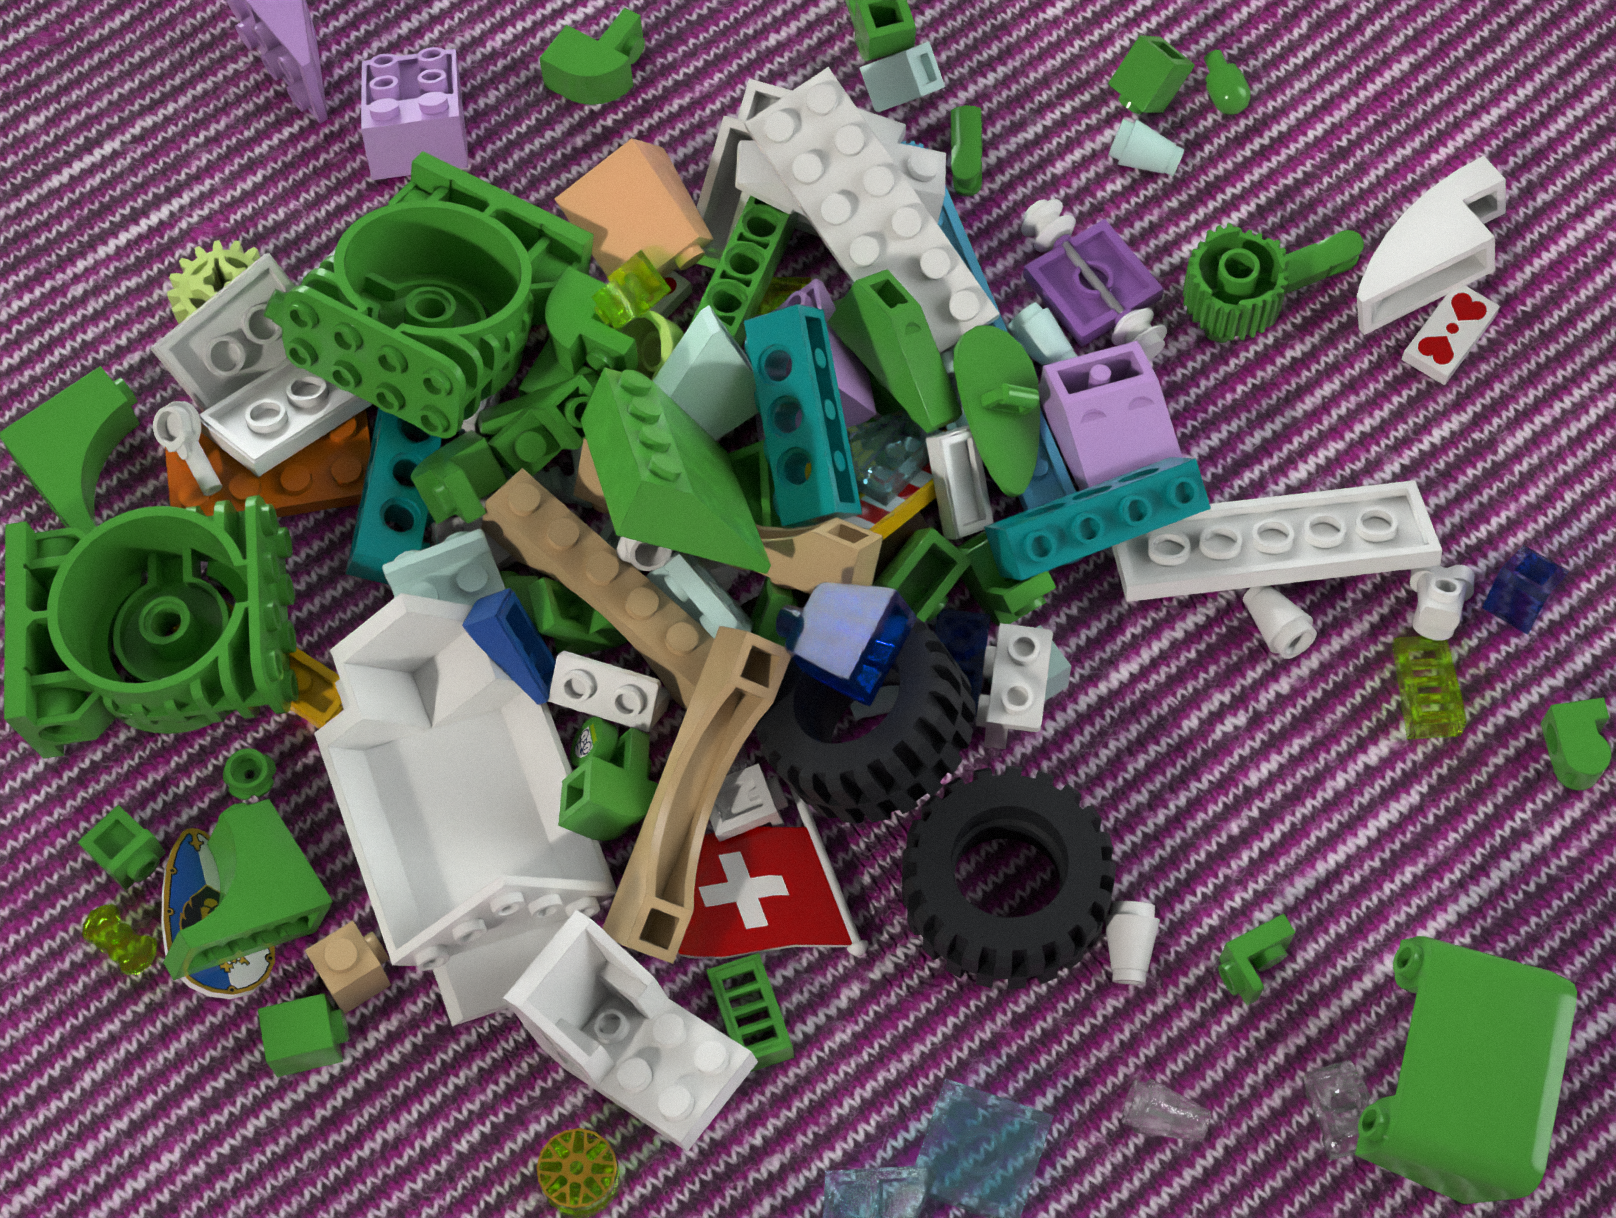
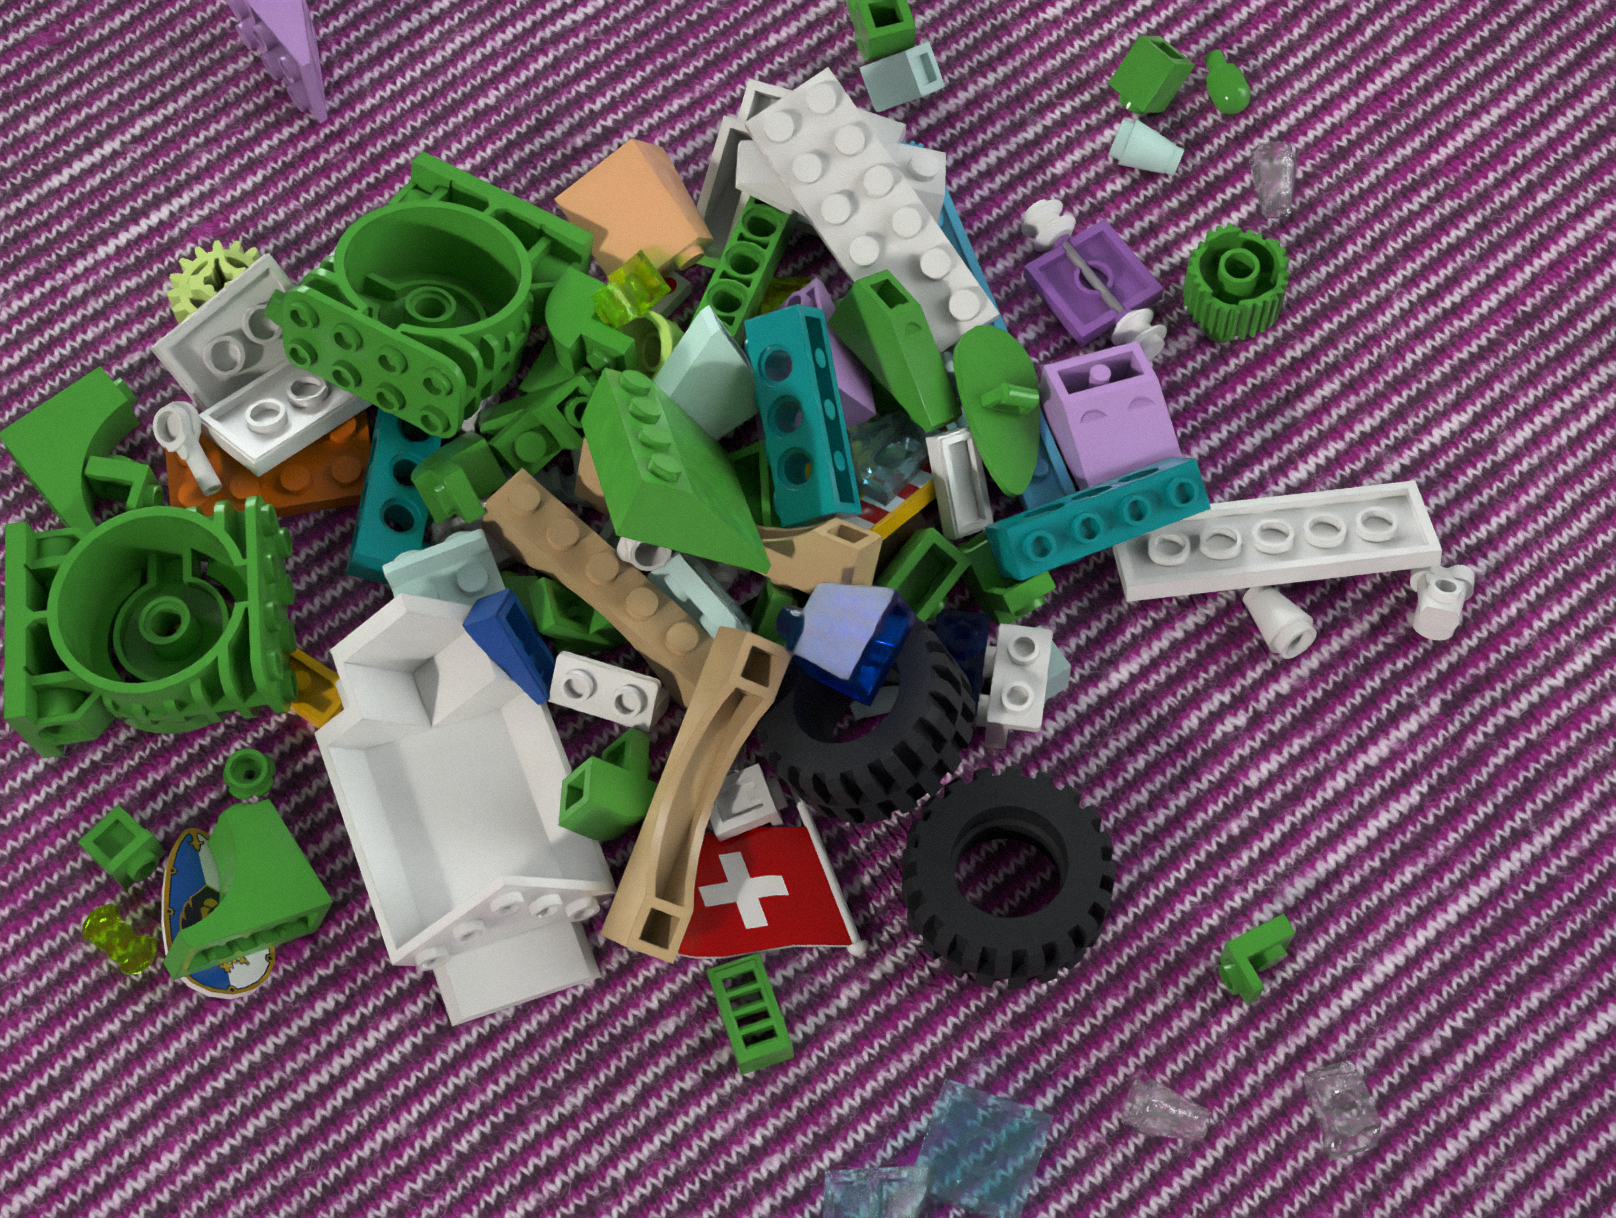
bright green brick [258,993,349,1077] -> none
tan brick [304,921,391,1014] -> none
lavender slope [361,47,468,180] -> none
white bracket [503,910,758,1152] -> none
wheel [536,1128,621,1218] -> none
bright green brick [539,8,645,105] -> none
bright green tile [570,717,618,767] -> none
bright green bar [951,105,982,197] -> none
light aqua cone [1007,302,1078,366] -> none
white cone [1105,901,1160,985] -> none
bright green bar [1285,230,1364,294] -> none
bright green windscreen [1355,936,1577,1204] -> none
white slope [1357,155,1506,335] -> none
clear neon green slope [1392,636,1467,740] -> none
white tile [1401,286,1500,385] -> none
clear blue slope [1482,545,1570,635] -> none
bright green leg [1540,698,1611,790] -> none
none -> bright green bracket [84,455,164,512]
none -> clear cone [1249,141,1298,219]

